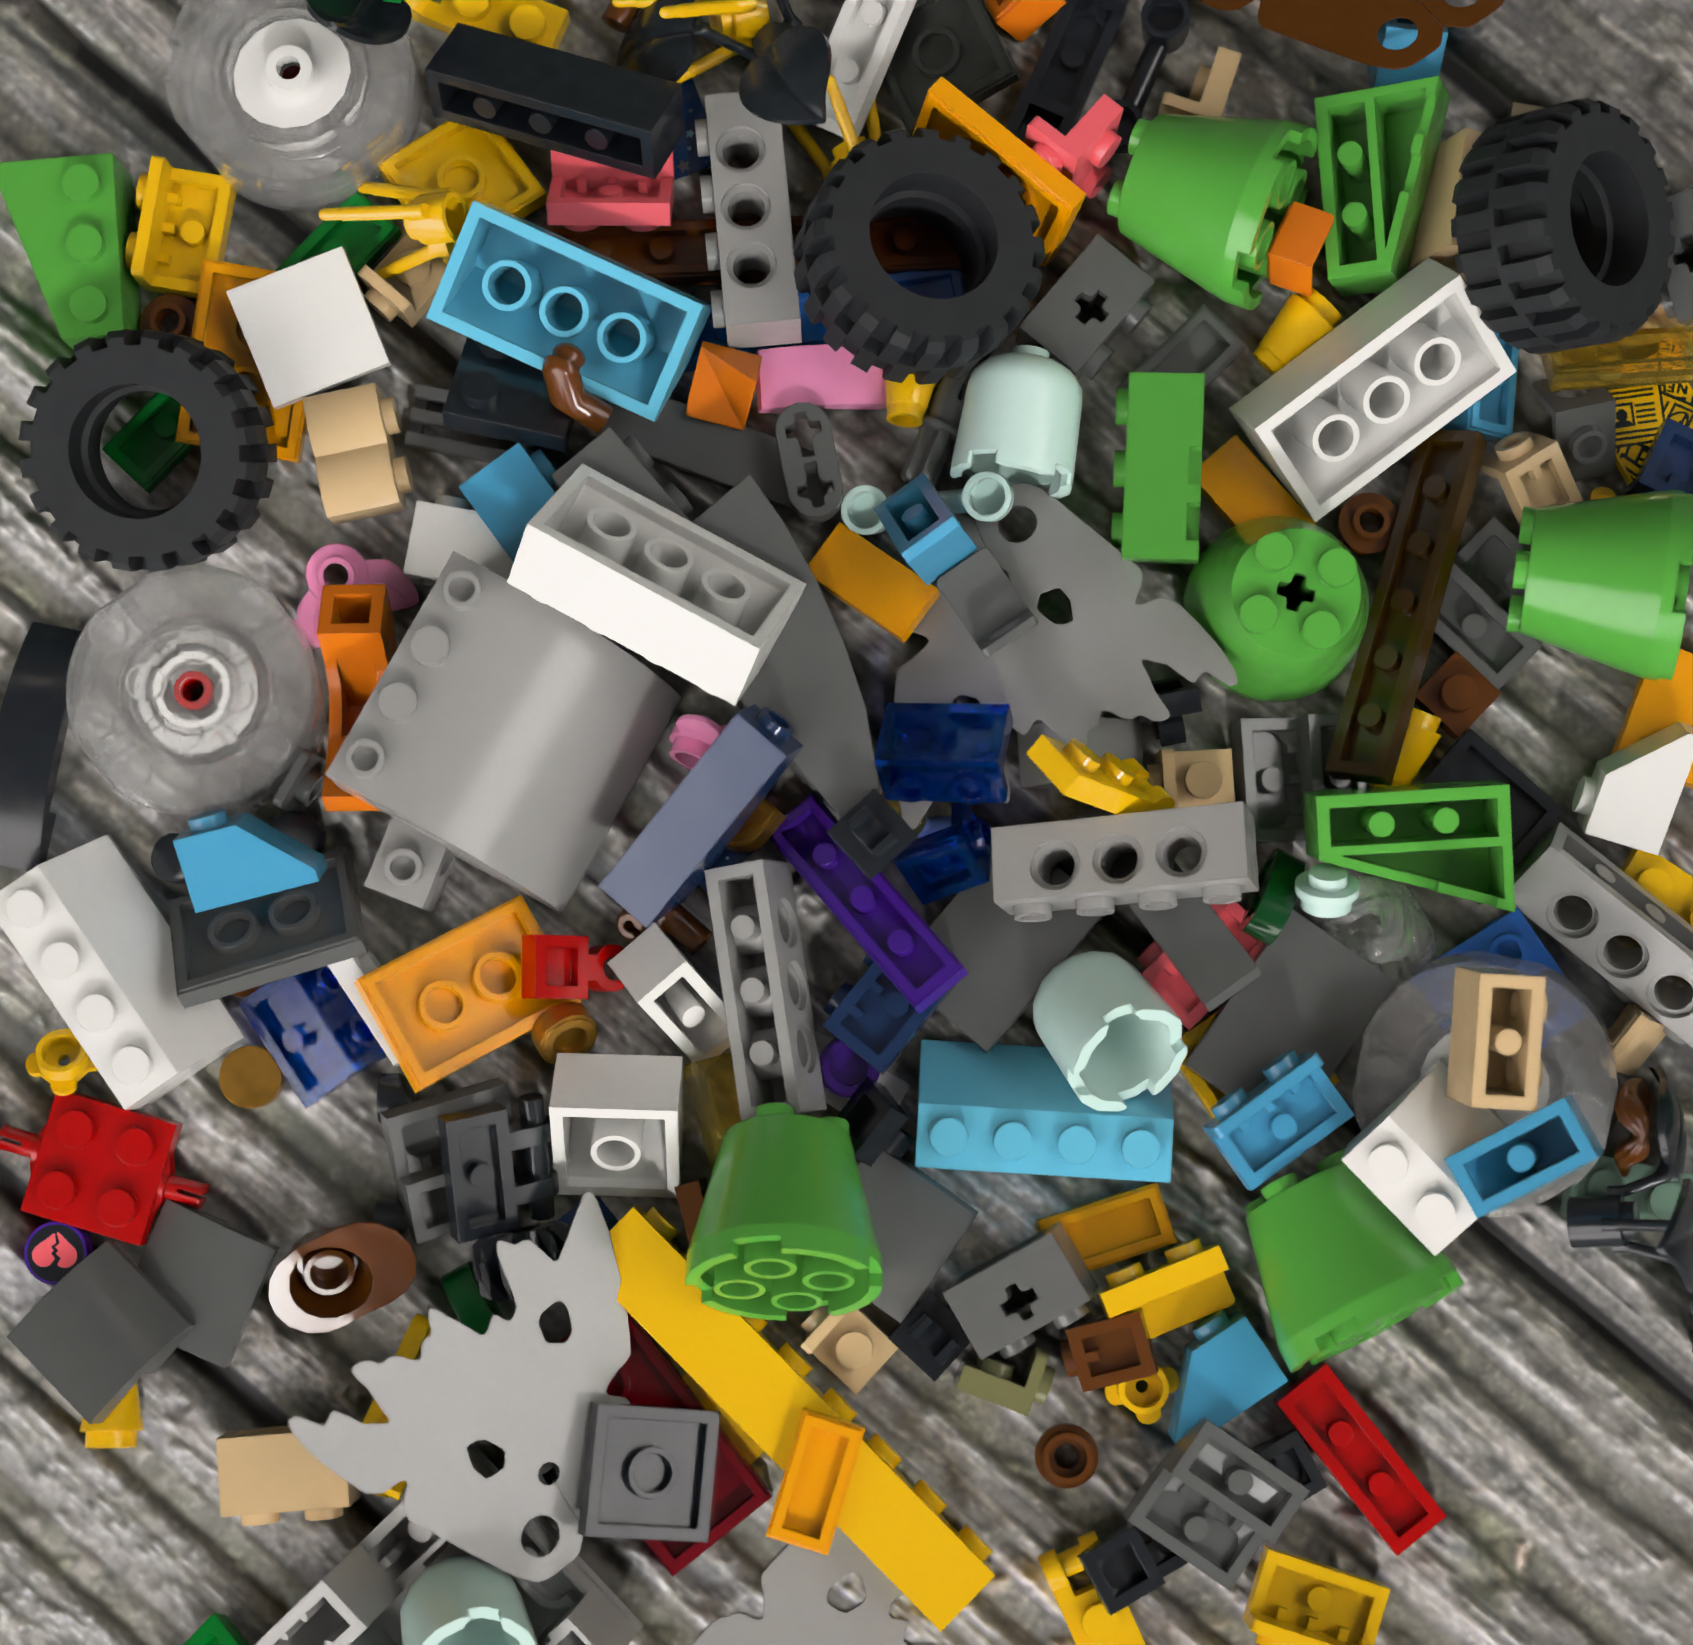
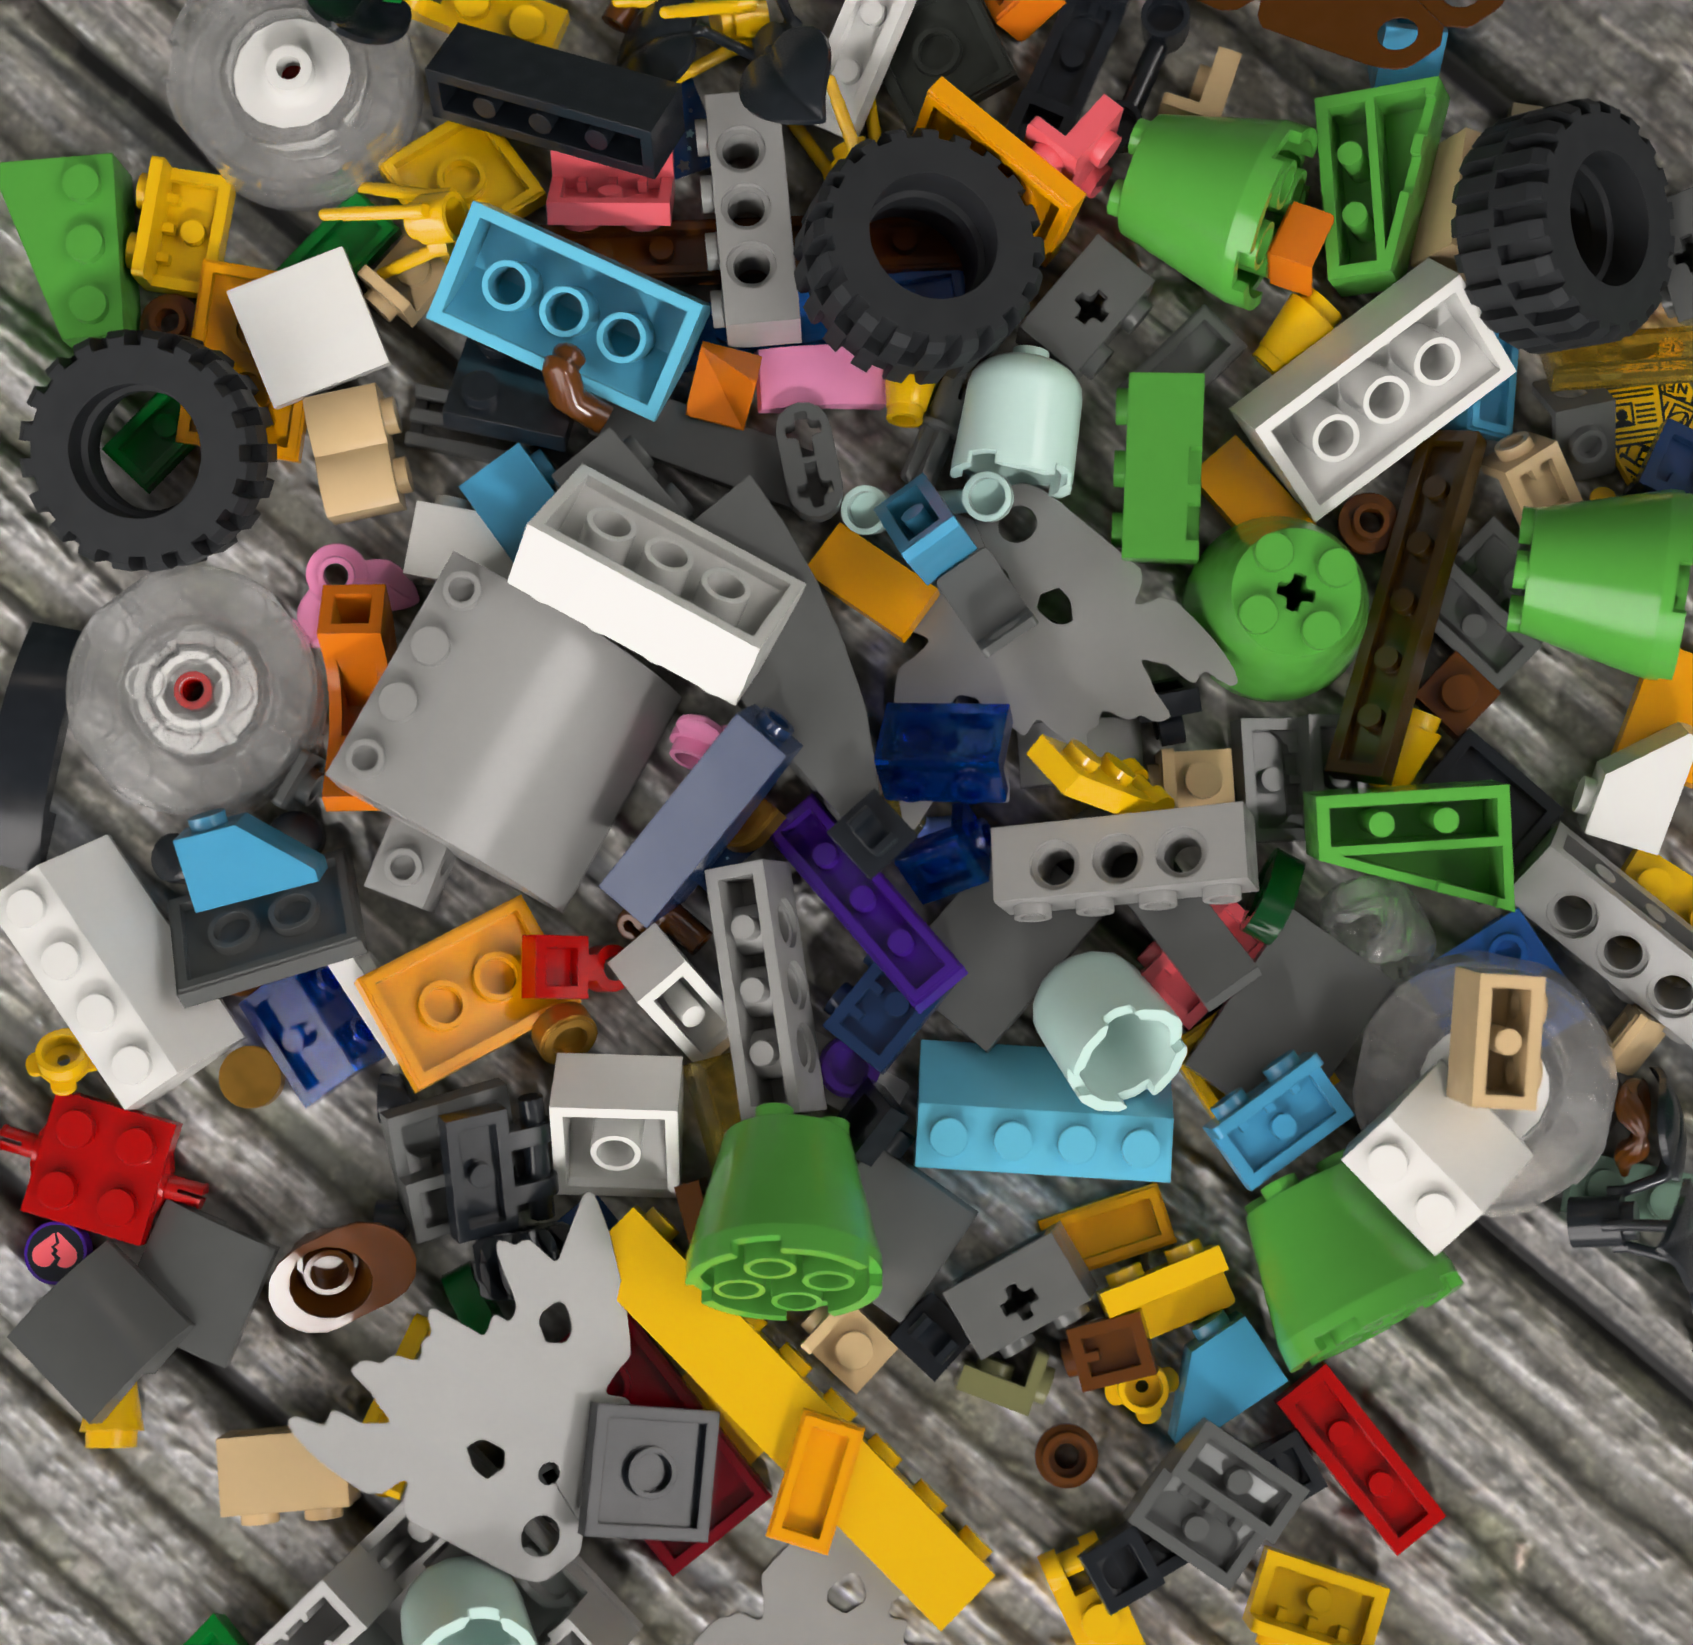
light aqua plate [1295,863,1360,918] -> none
dark azure slope [1445,1094,1605,1219] -> none

